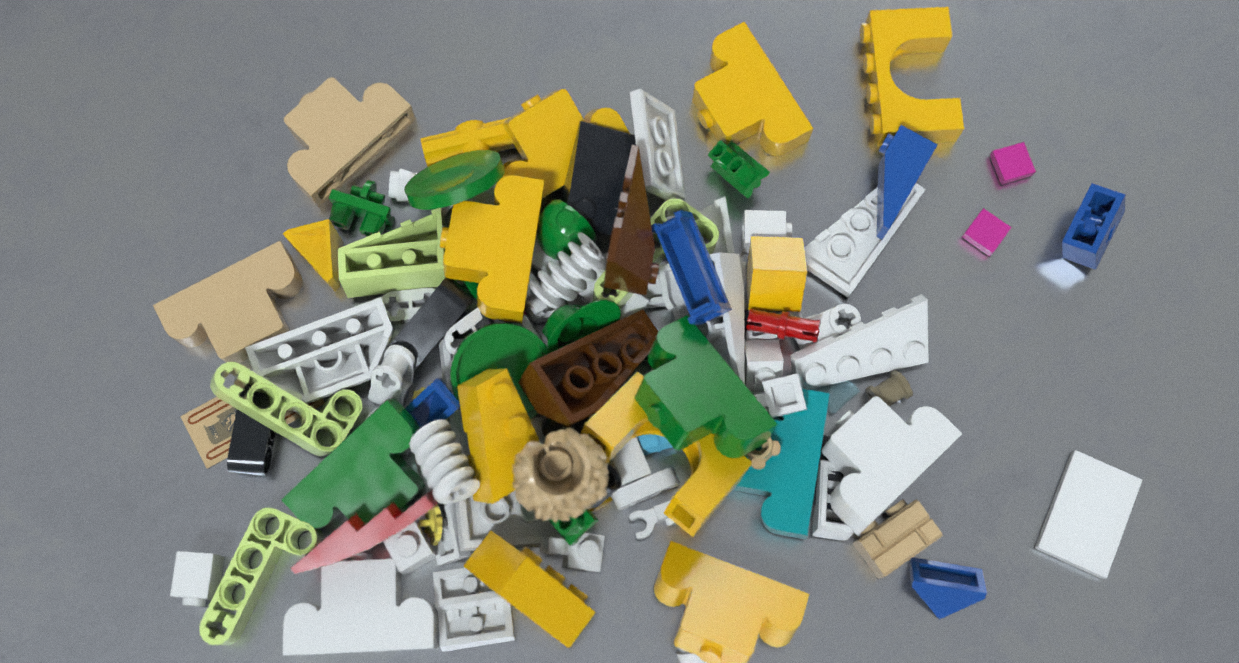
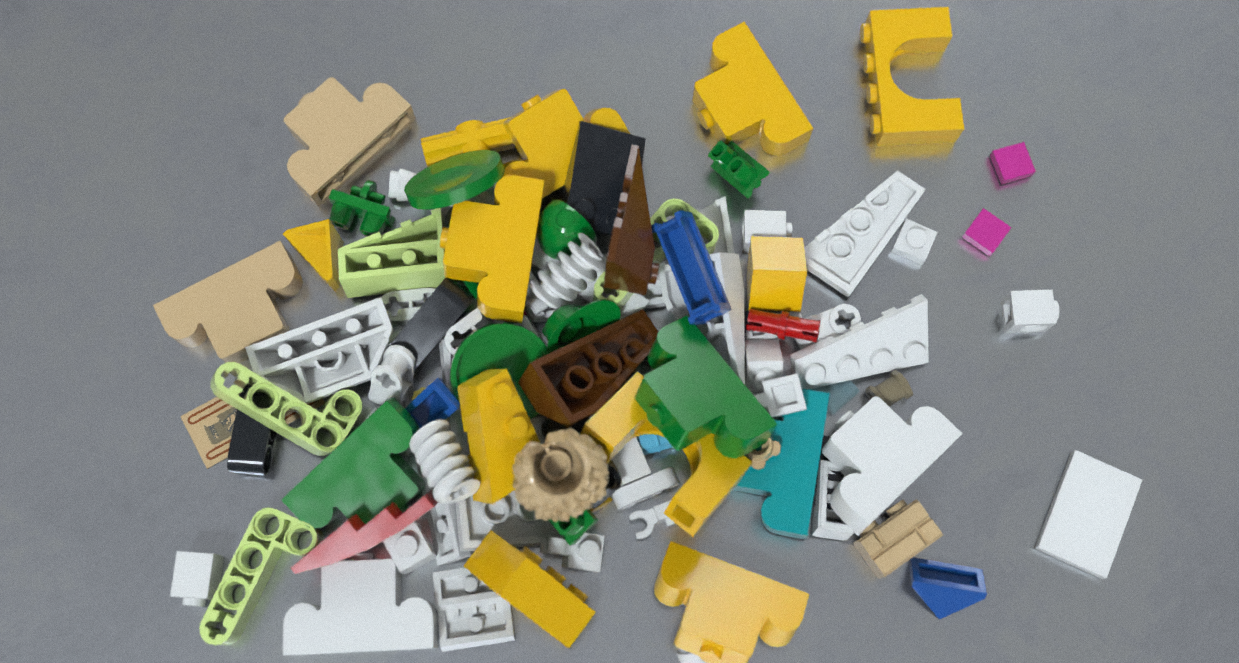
light yellow plant [419,504,443,546] -> none
white tile [630,89,686,202] -> none
blue slope [876,125,938,240] -> none
blue brick [1062,183,1126,270] -> none
none -> white plate [891,218,938,265]
none -> white brick [1001,289,1060,333]

